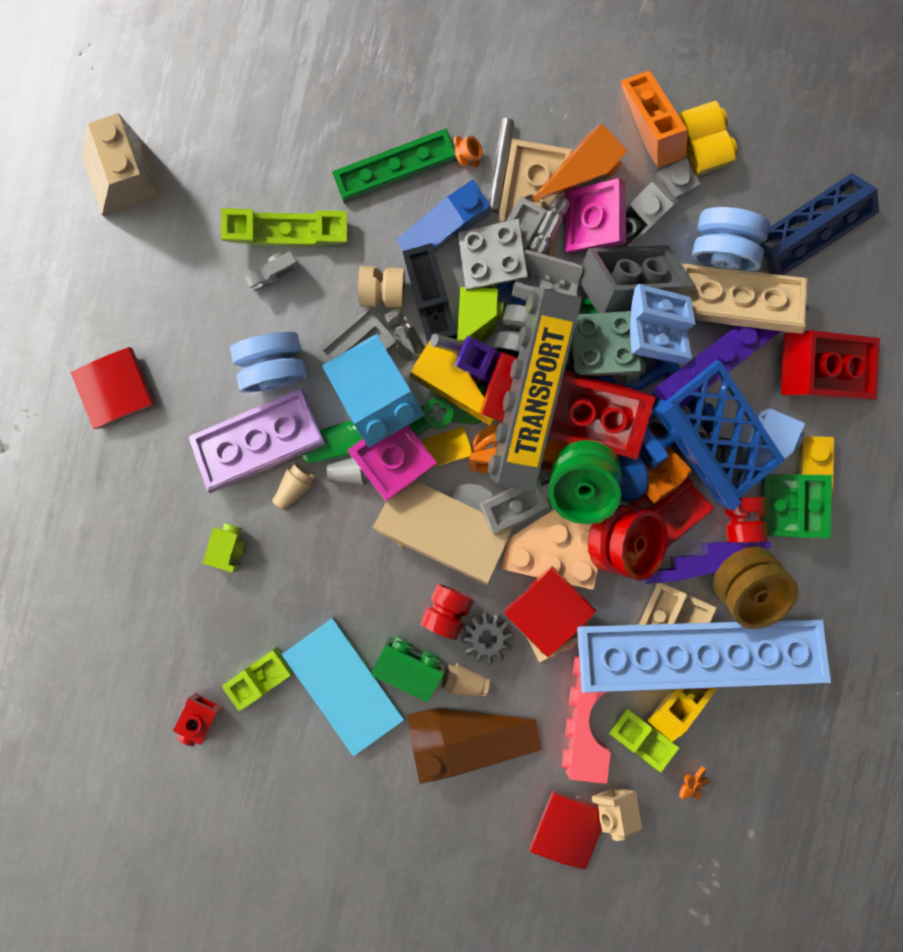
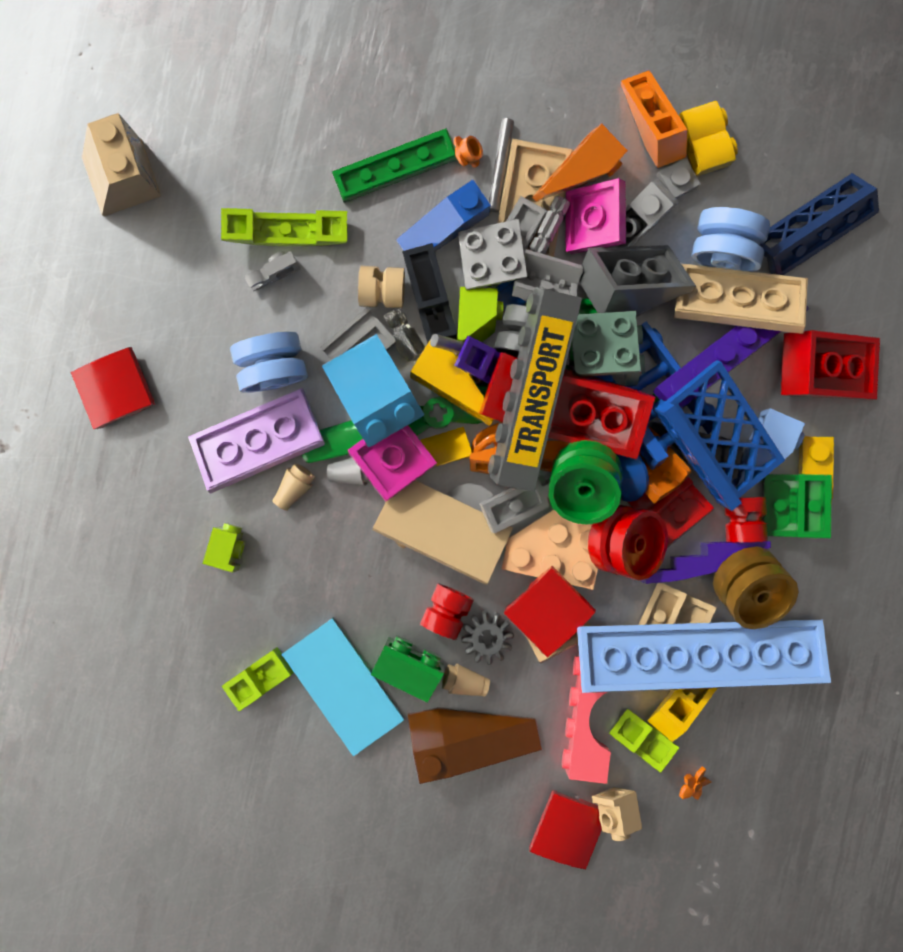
red brick [173,693,223,746] -> none
light blue slope [630,284,695,365] -> none

